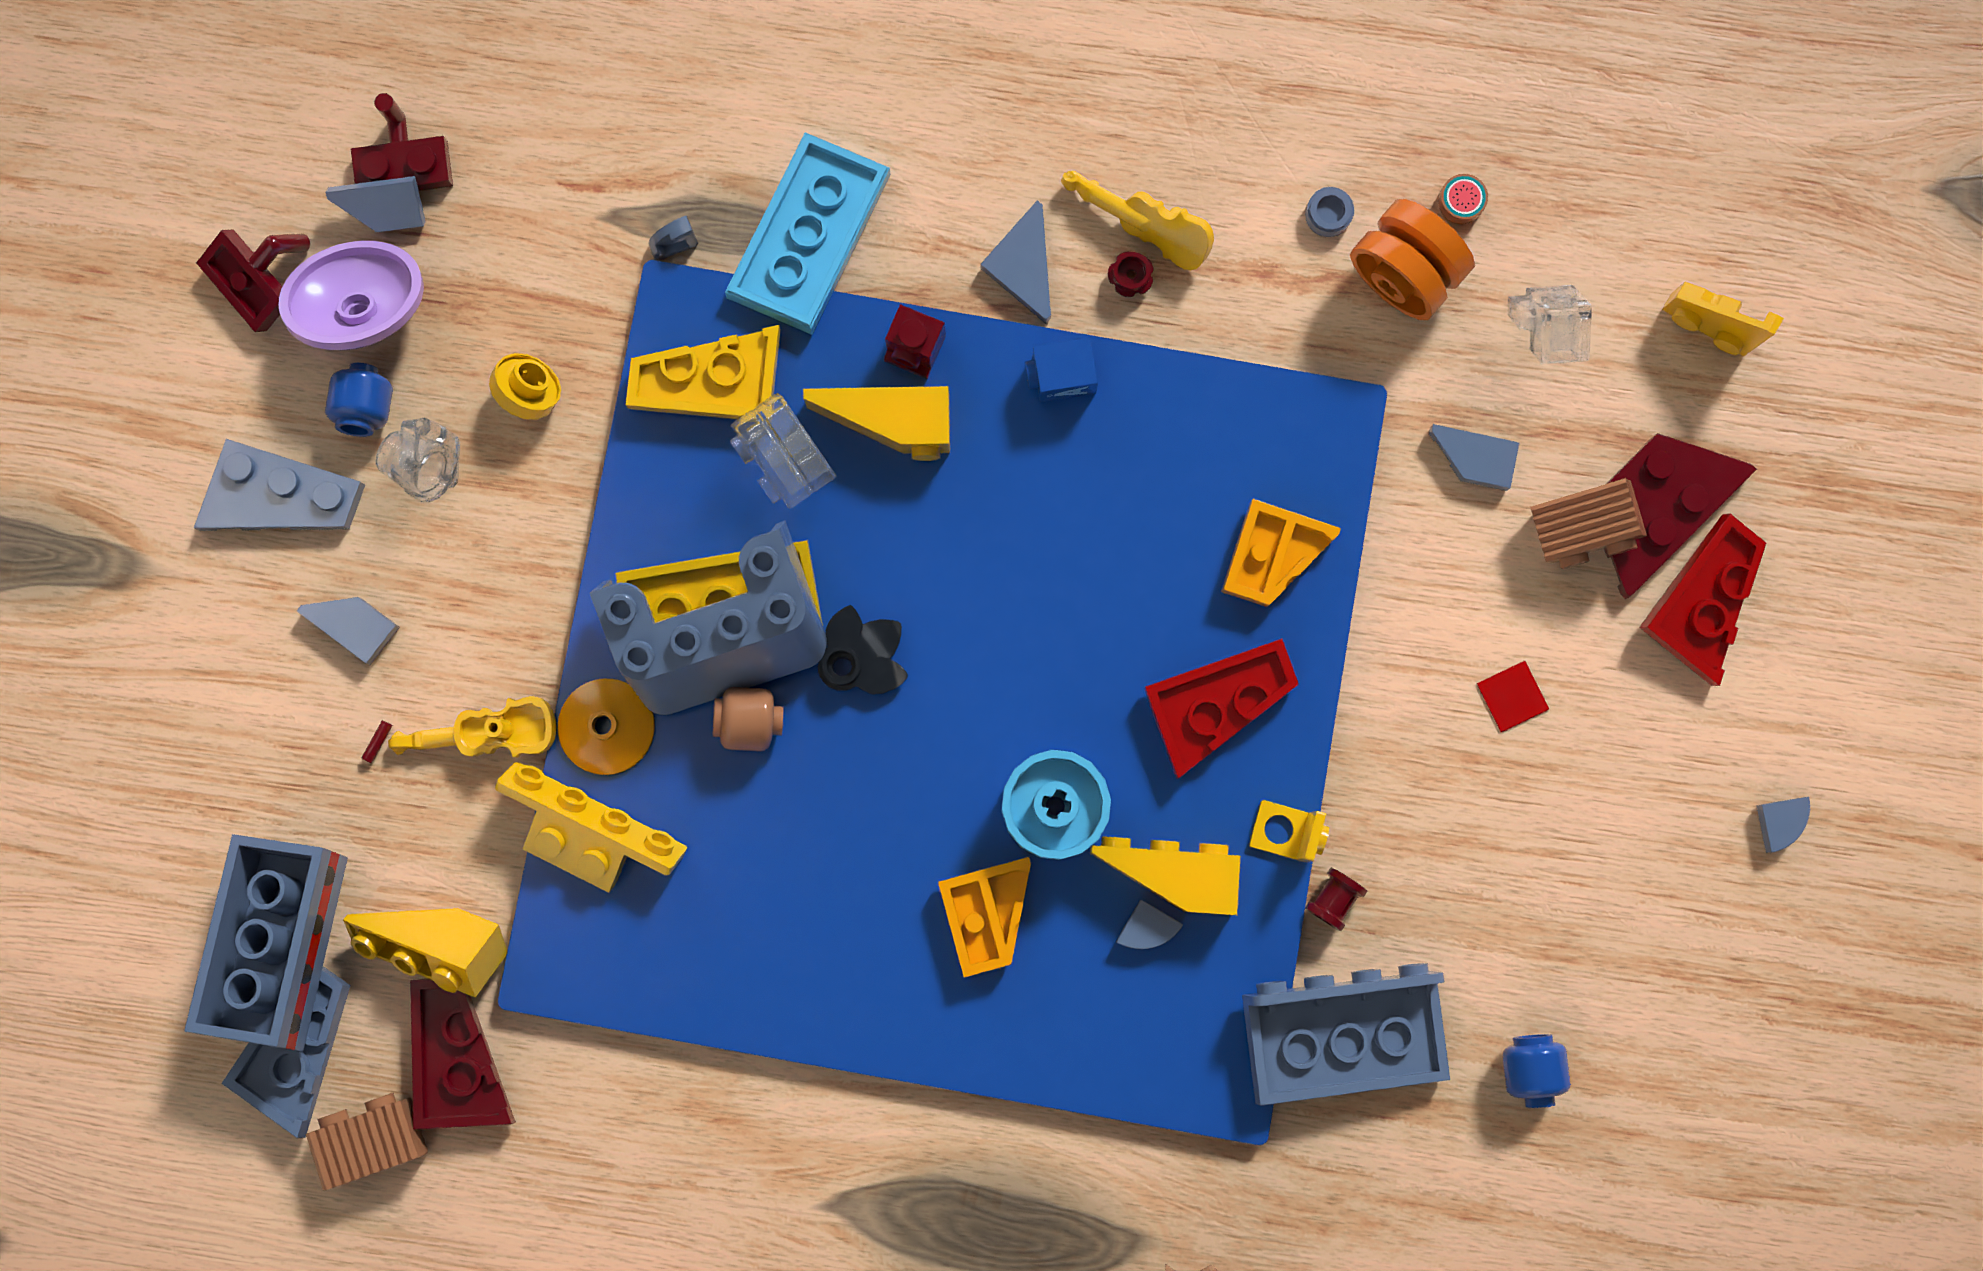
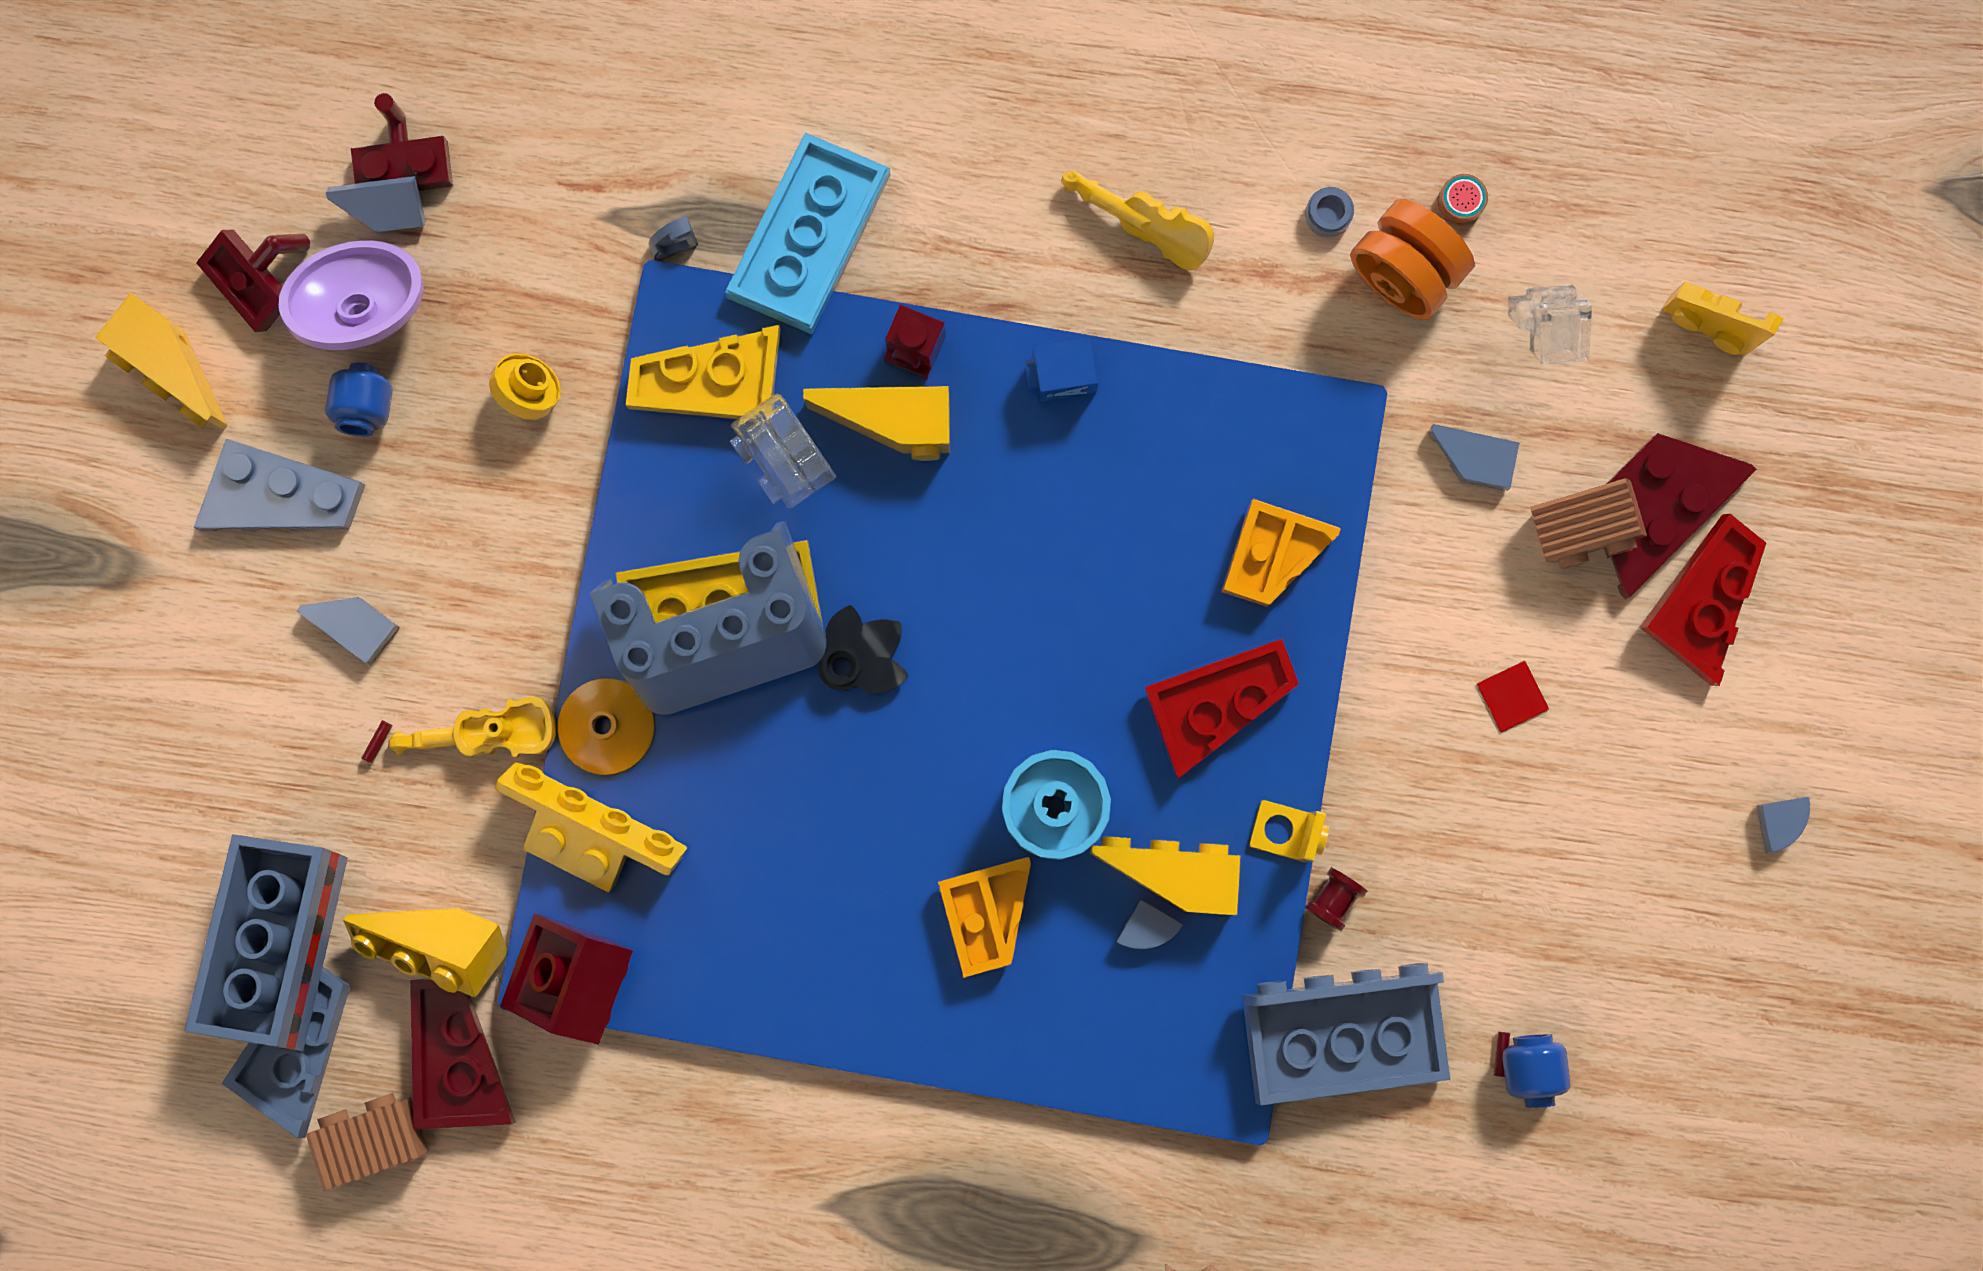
clear piece [376,418,460,503] -> none
nougat head [713,687,783,751] -> none
sand blue tile [980,200,1051,324] -> none
dark red plate [1108,251,1154,297] -> none
none -> yellow slope [95,293,227,430]
none -> dark red slope [500,913,633,1045]
none -> dark red piece [1494,1031,1510,1077]

